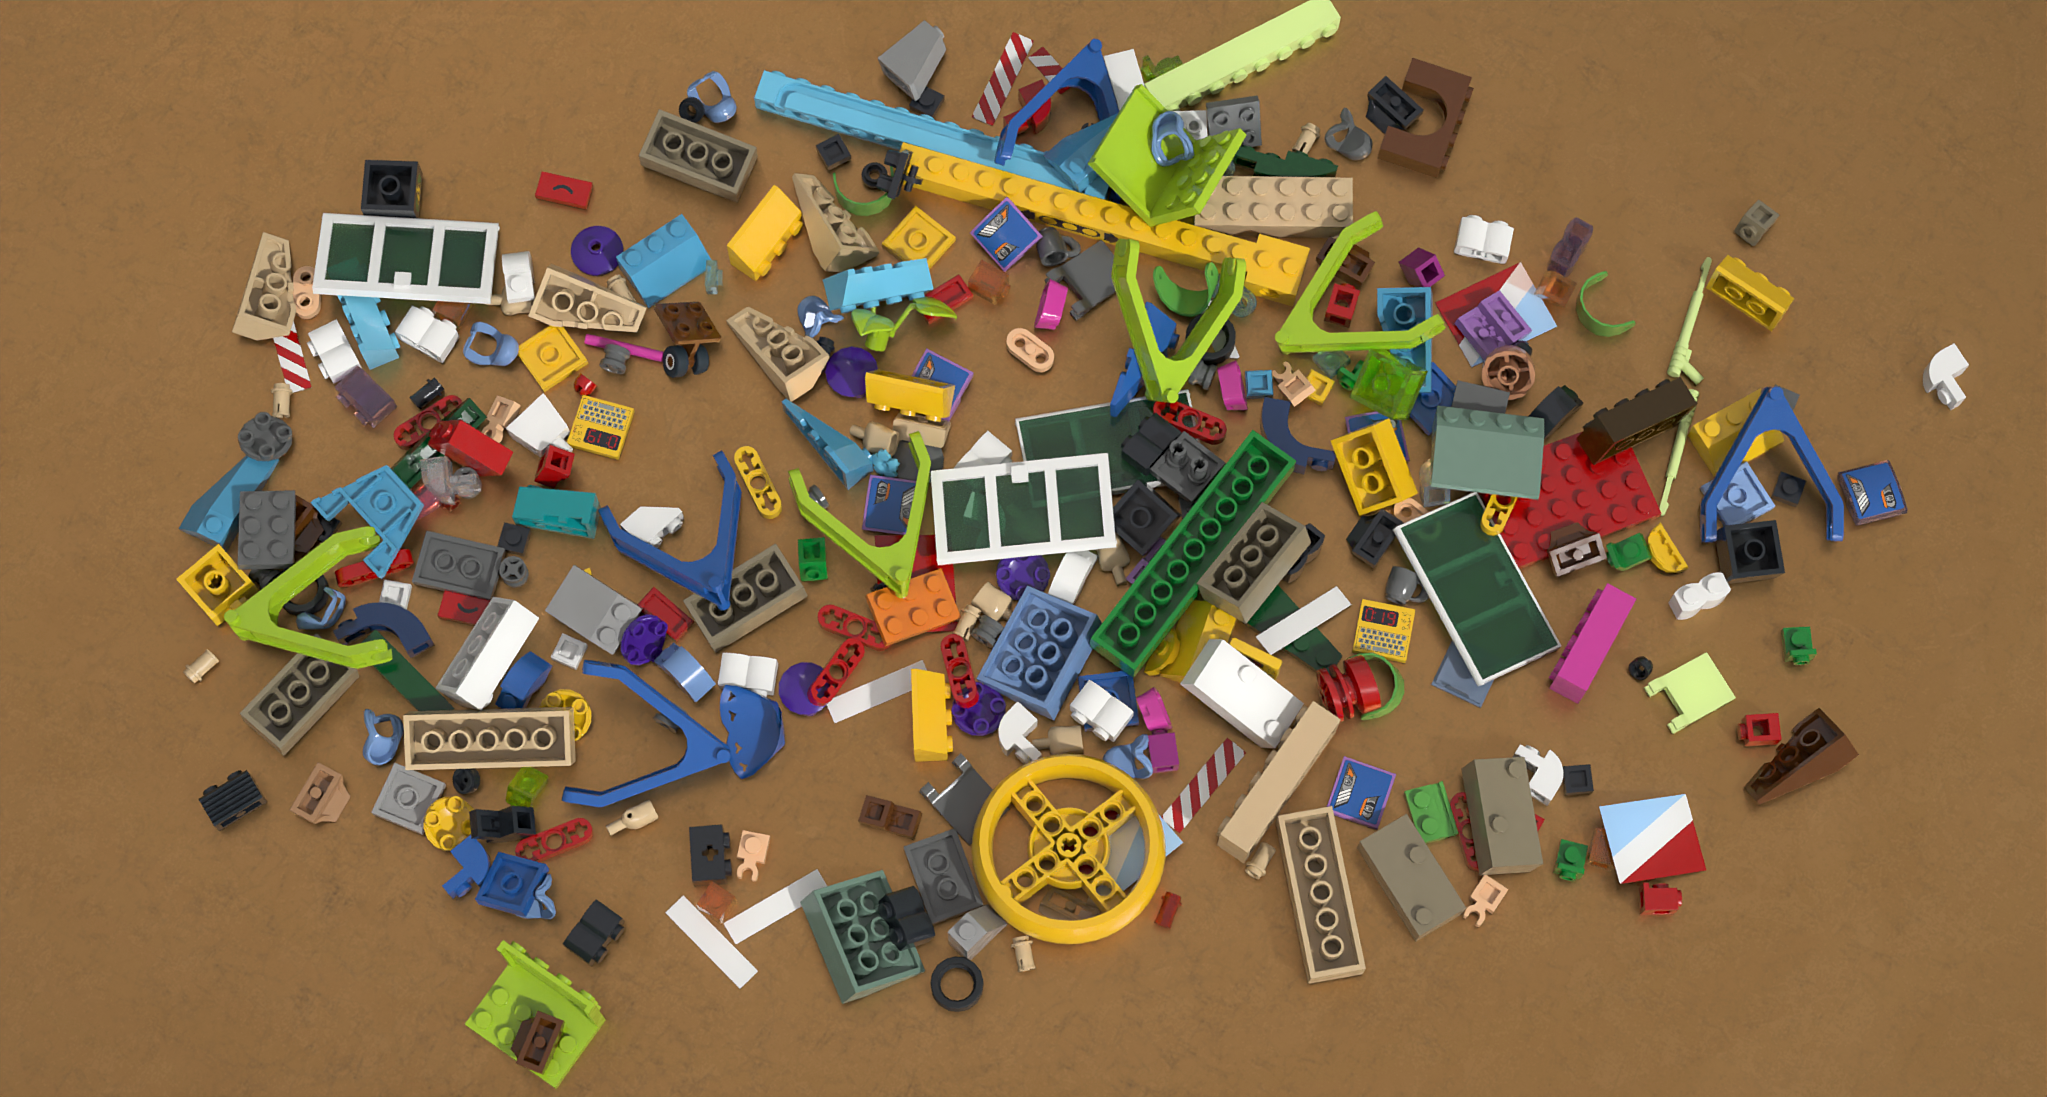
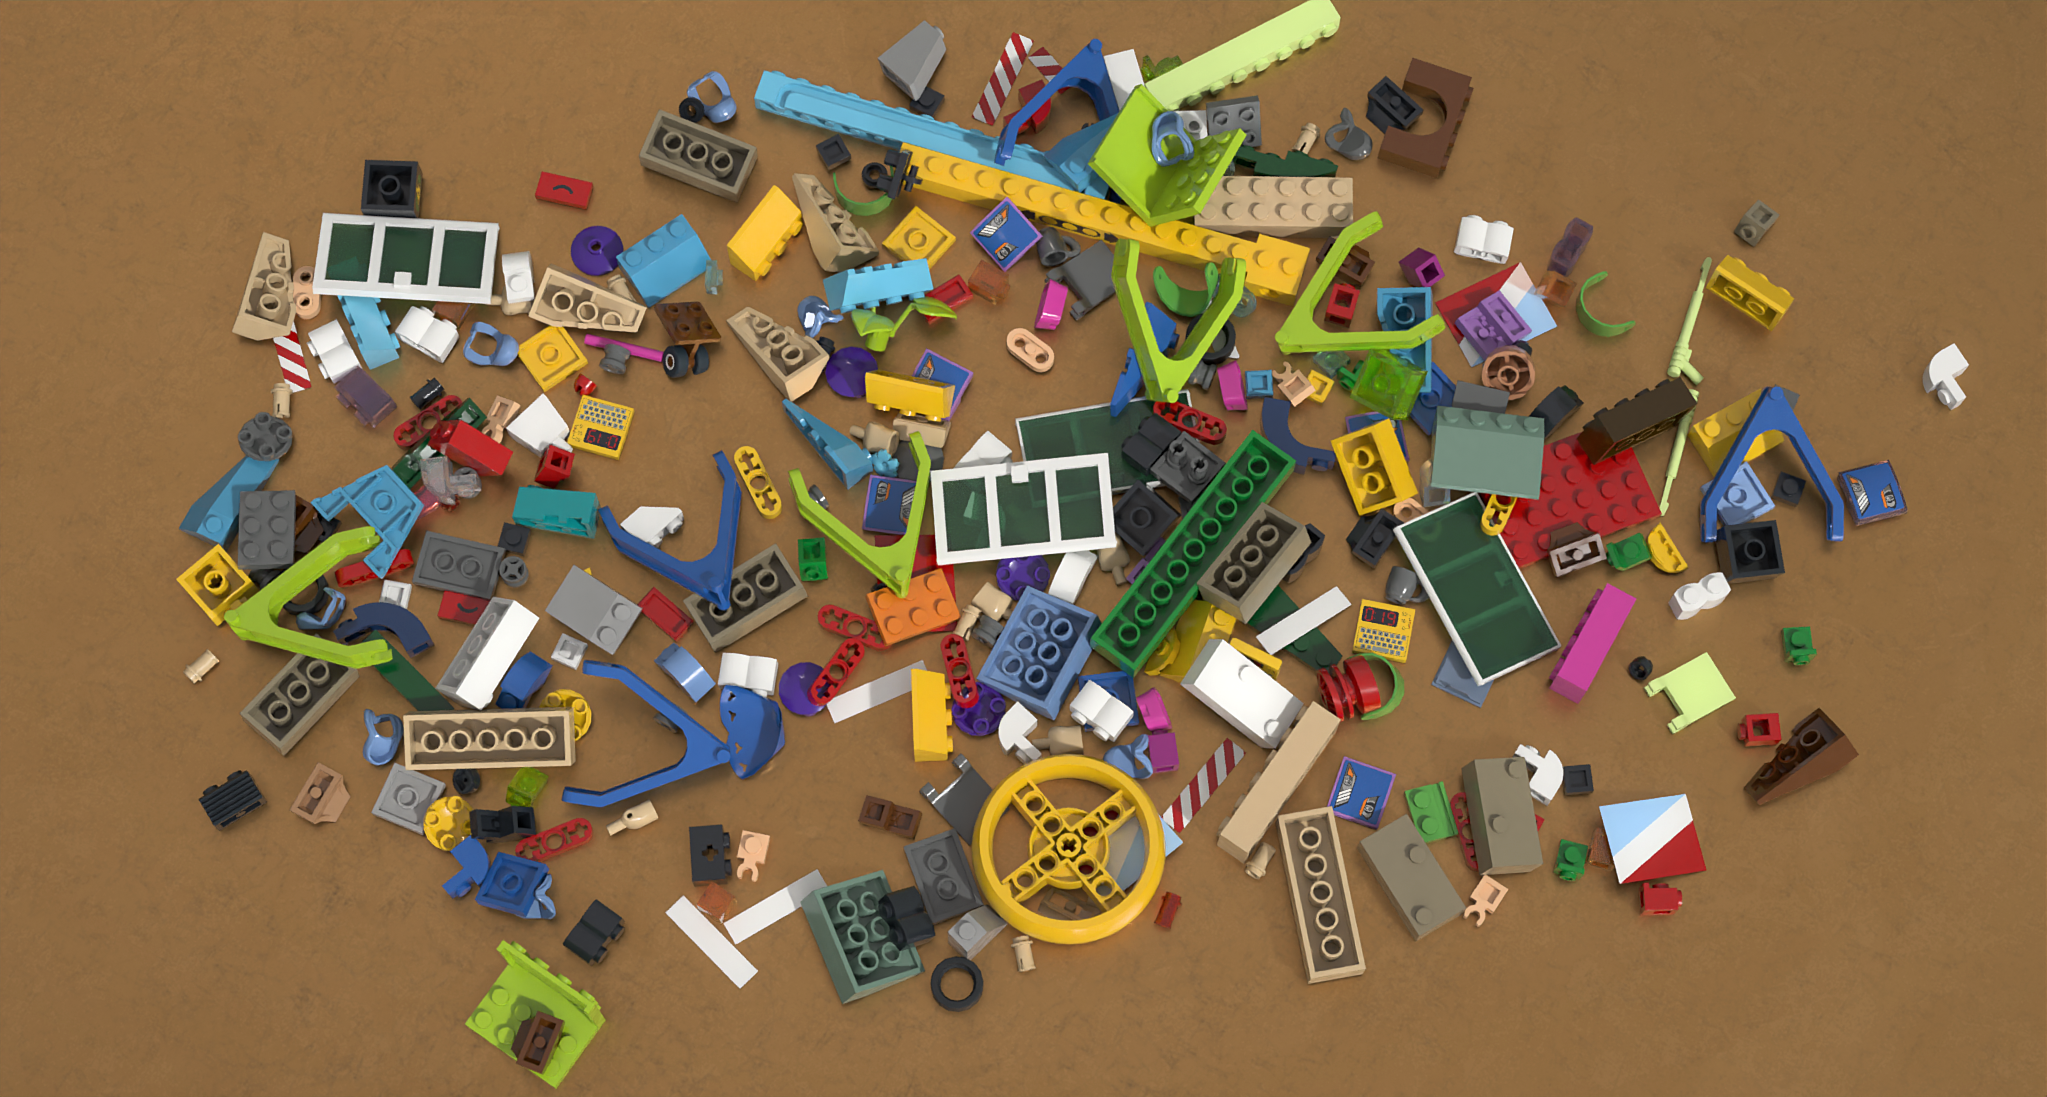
dark purple dish [621,614,668,665] -> none

